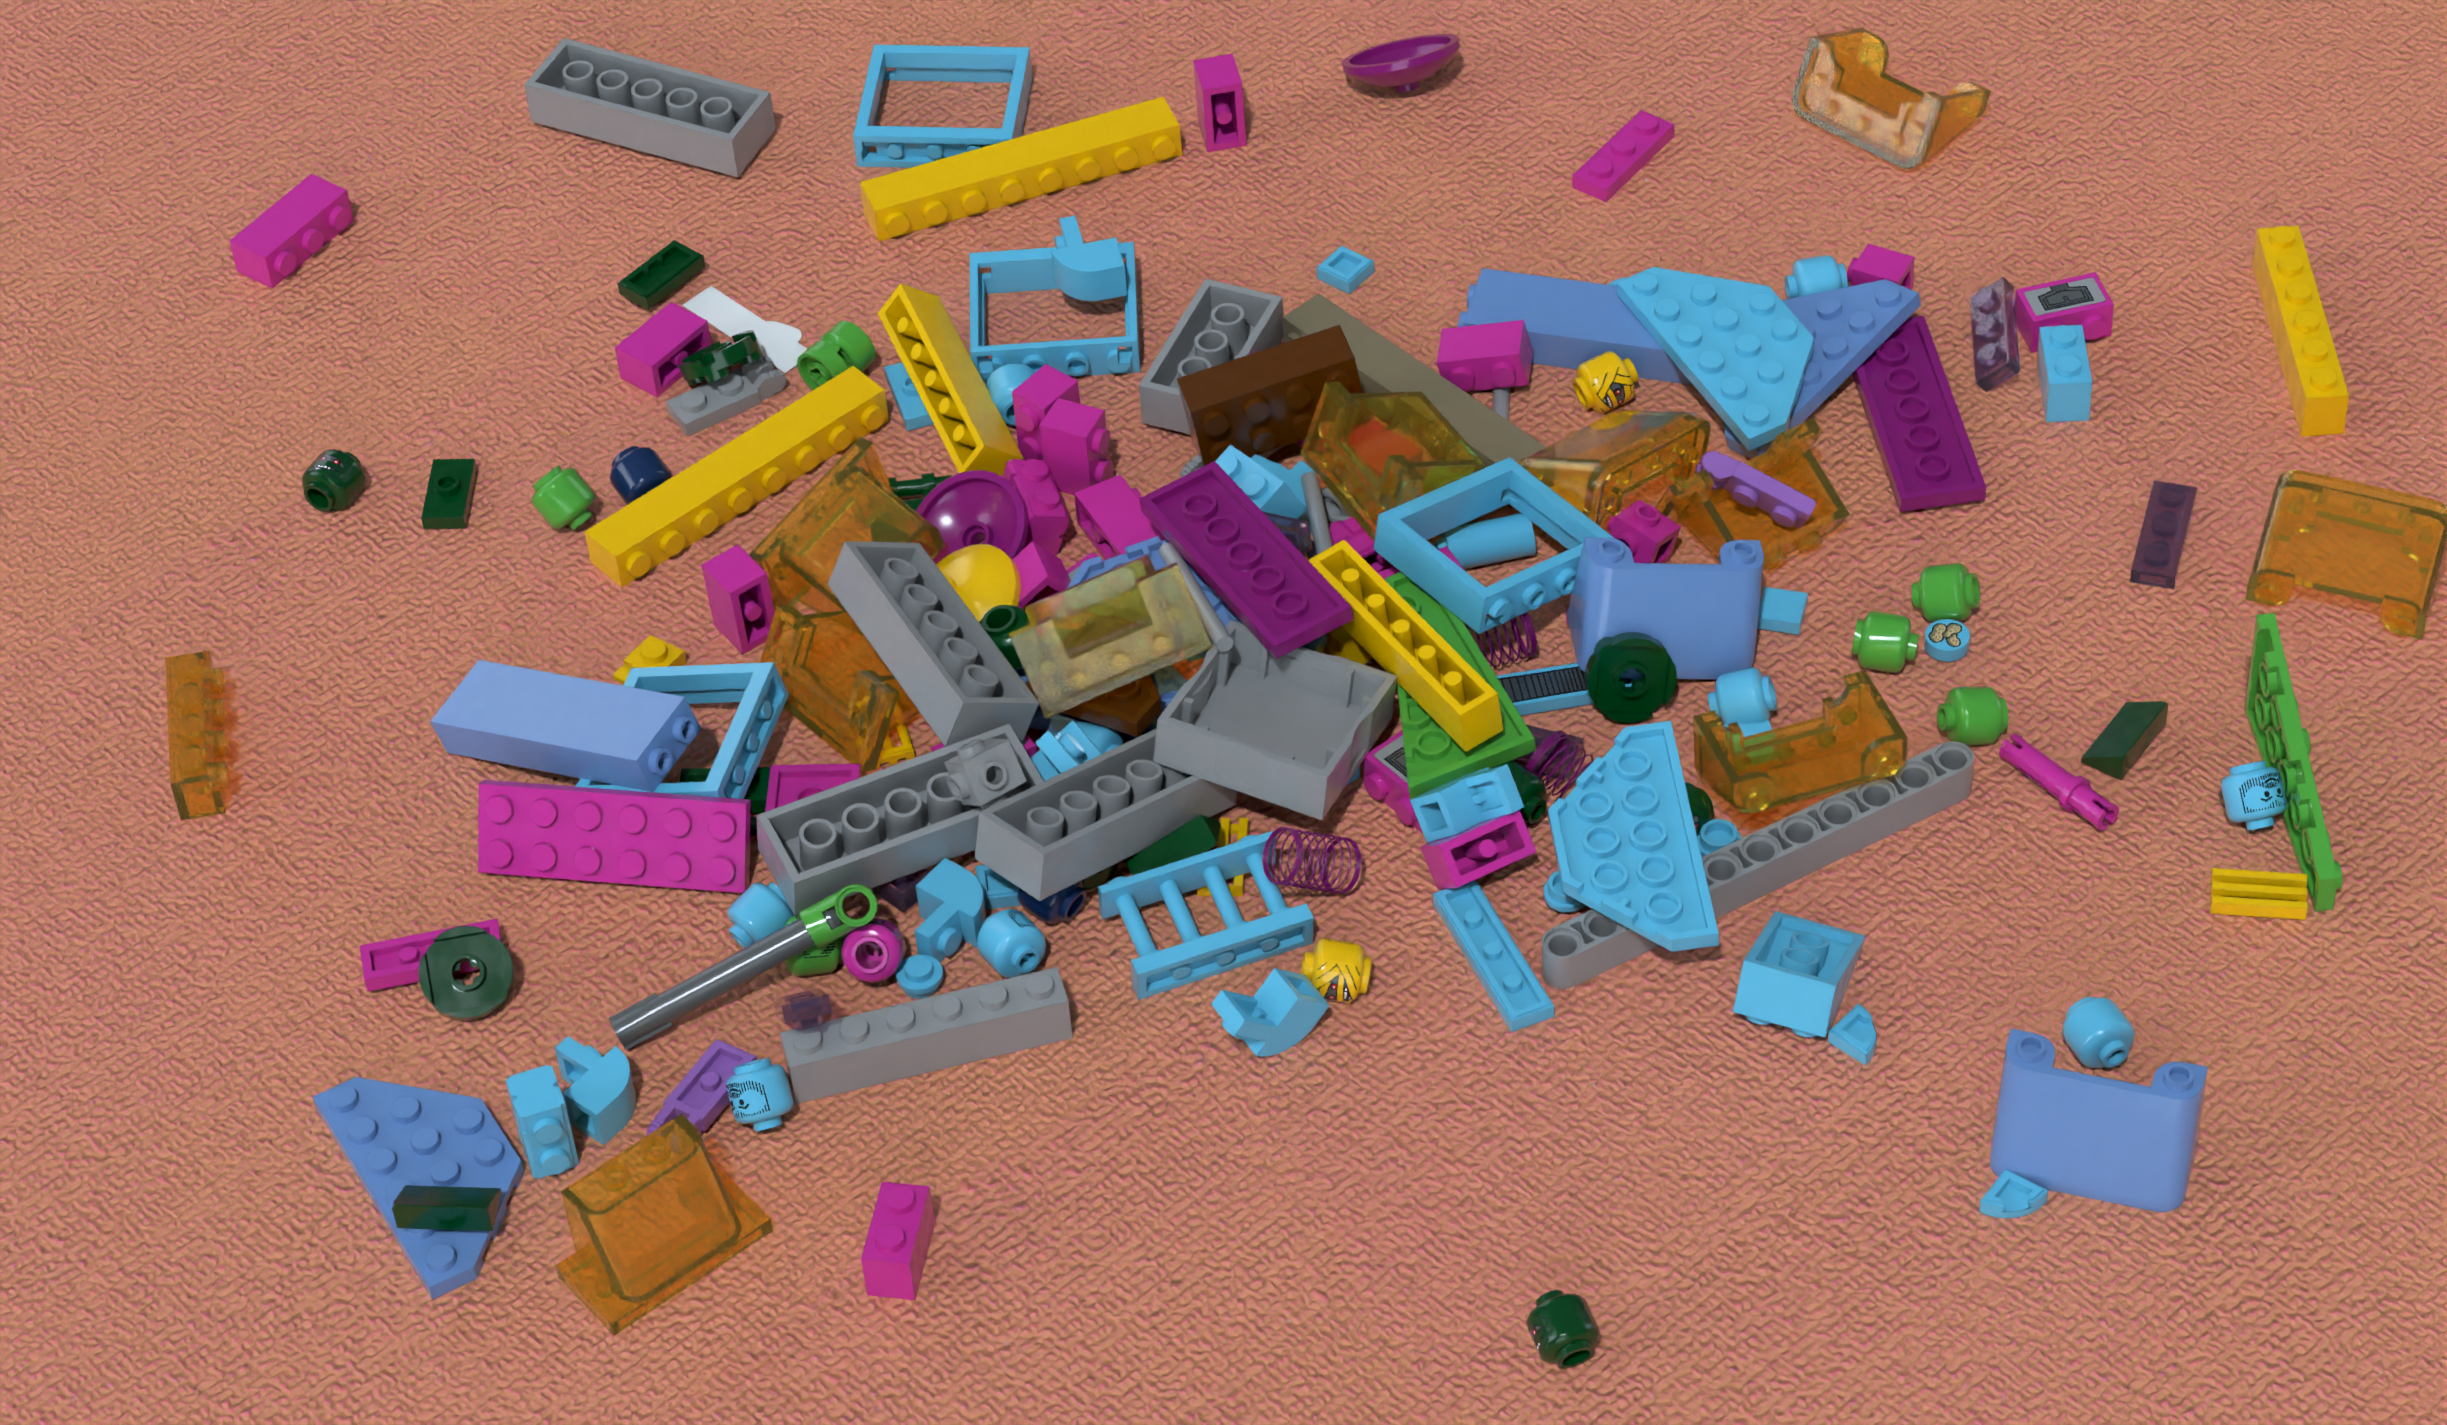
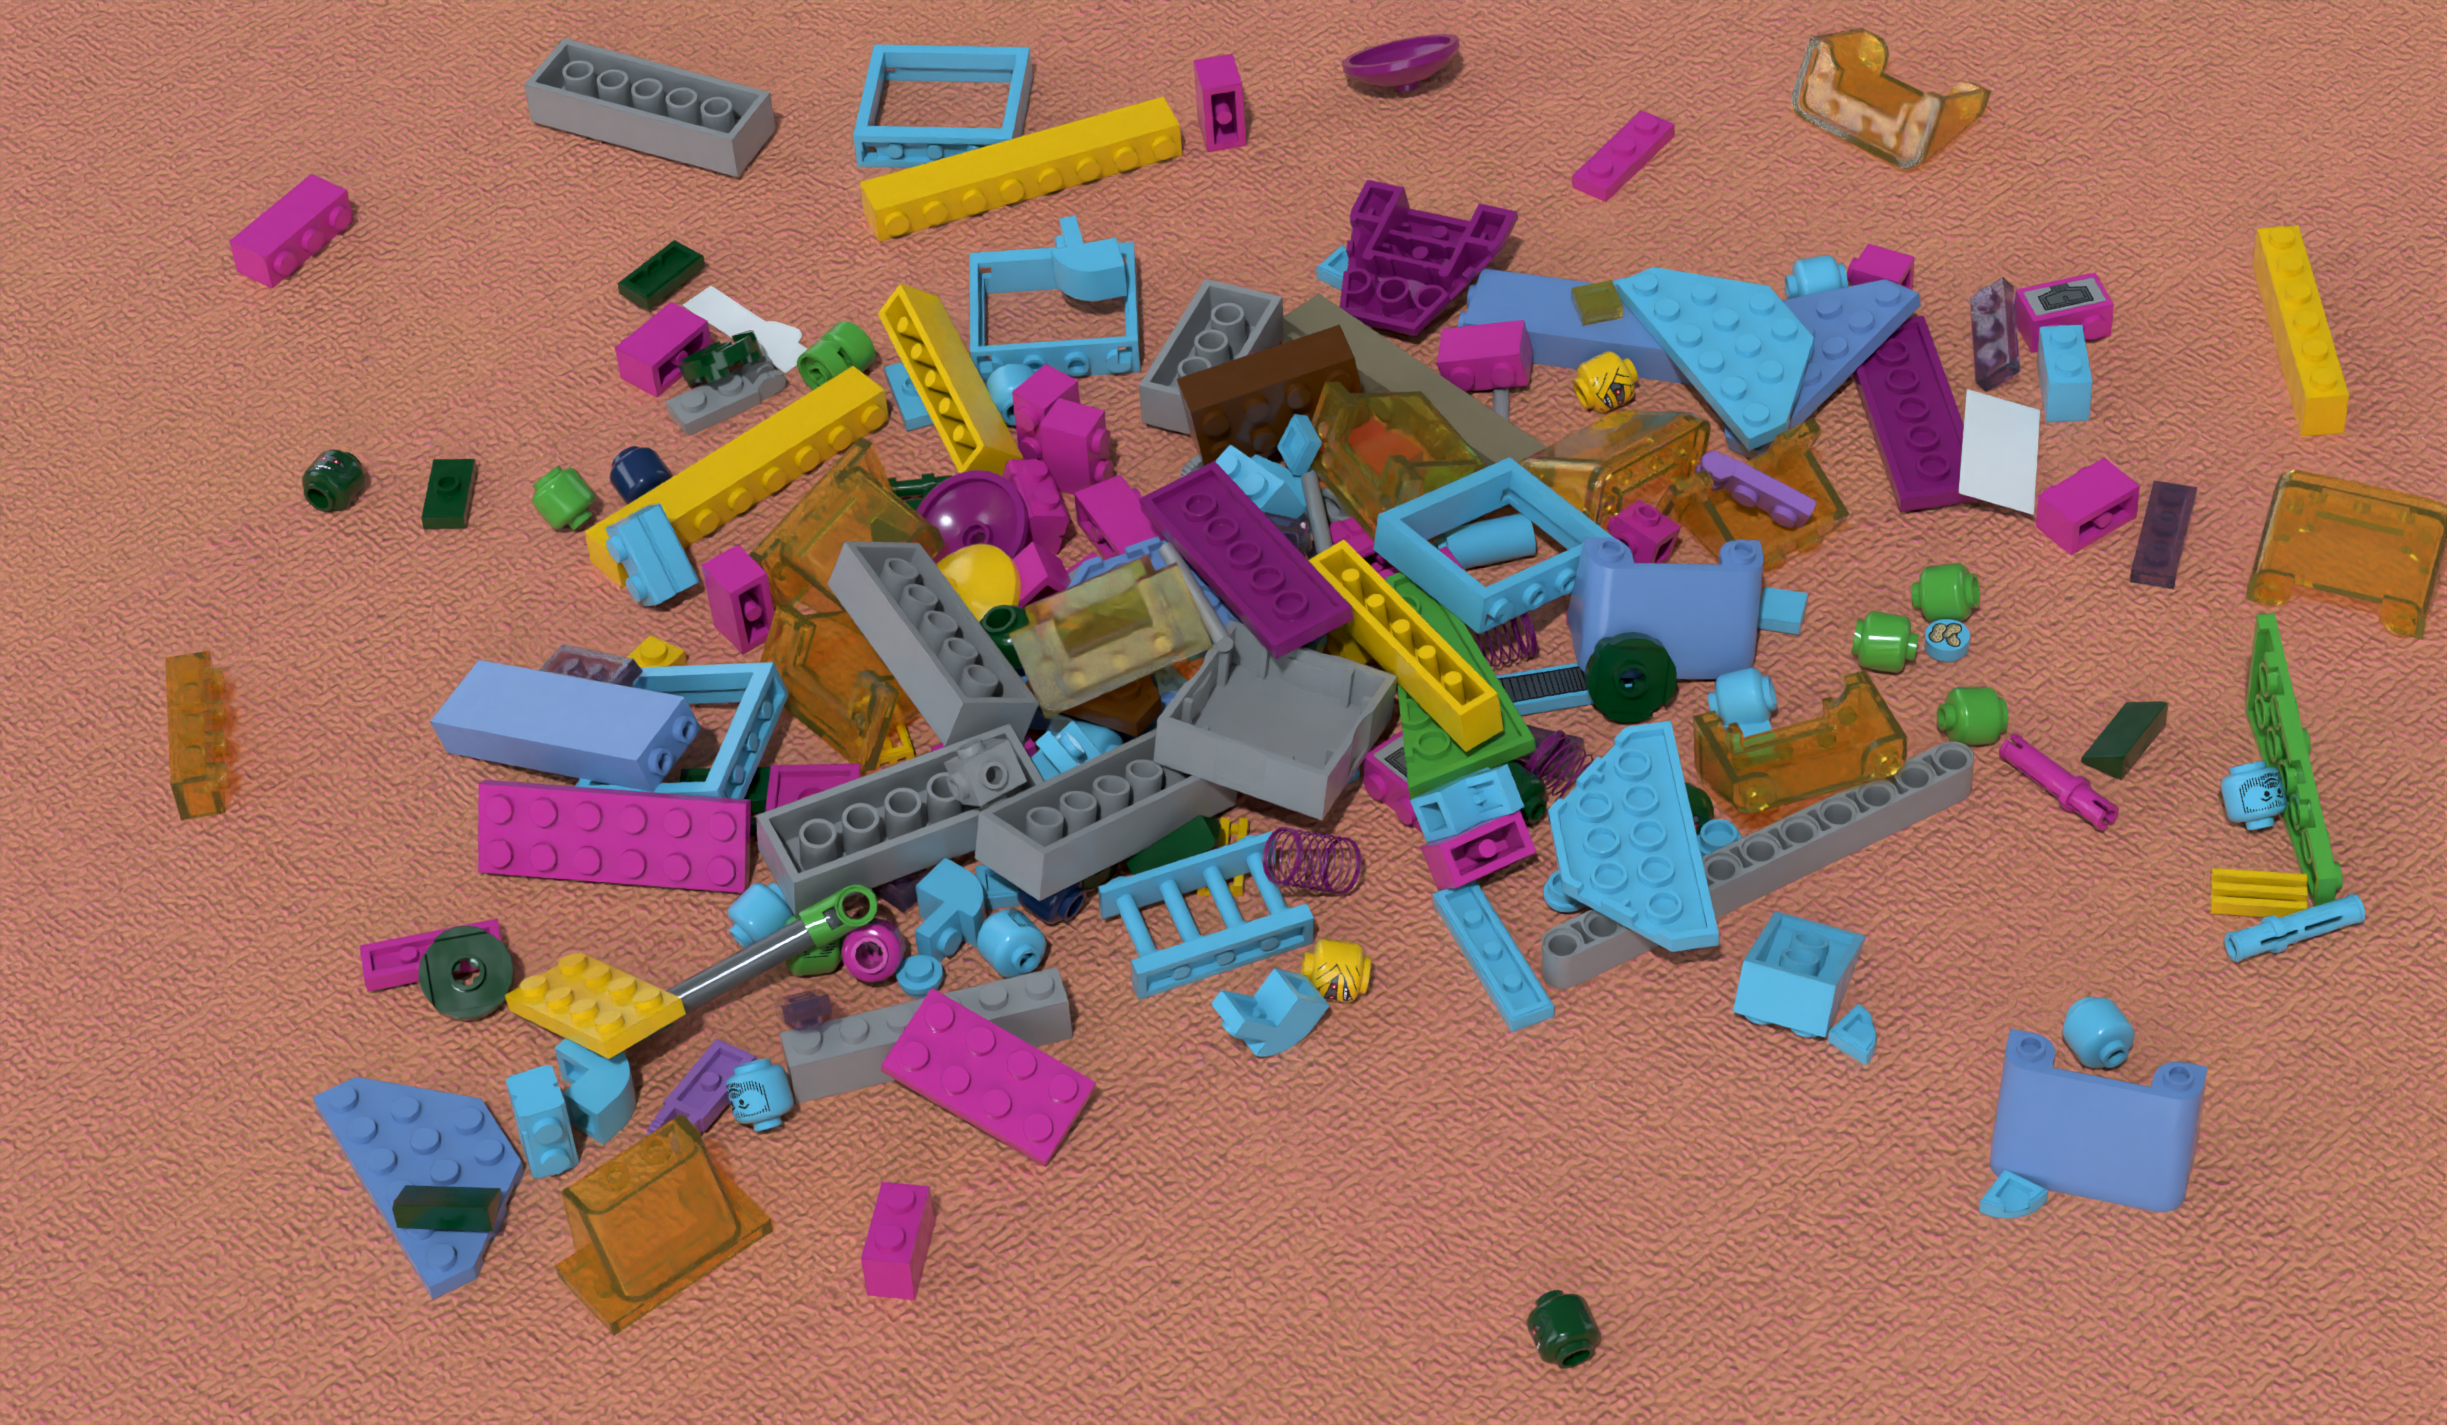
none -> yellow plate [504,952,686,1059]
none -> clear purple plate [539,644,643,687]
none -> medium azure brick [605,504,699,606]
none -> dark pink plate [881,988,1096,1167]
none -> medium azure tile [1277,414,1322,476]
none -> magenta wedge [1339,180,1518,336]
none -> clear yellow tile [1571,280,1623,326]
none -> white sticker [1959,389,2040,515]
none -> dark pink brick [2036,458,2140,555]
none -> medium azure pin [2224,893,2365,962]

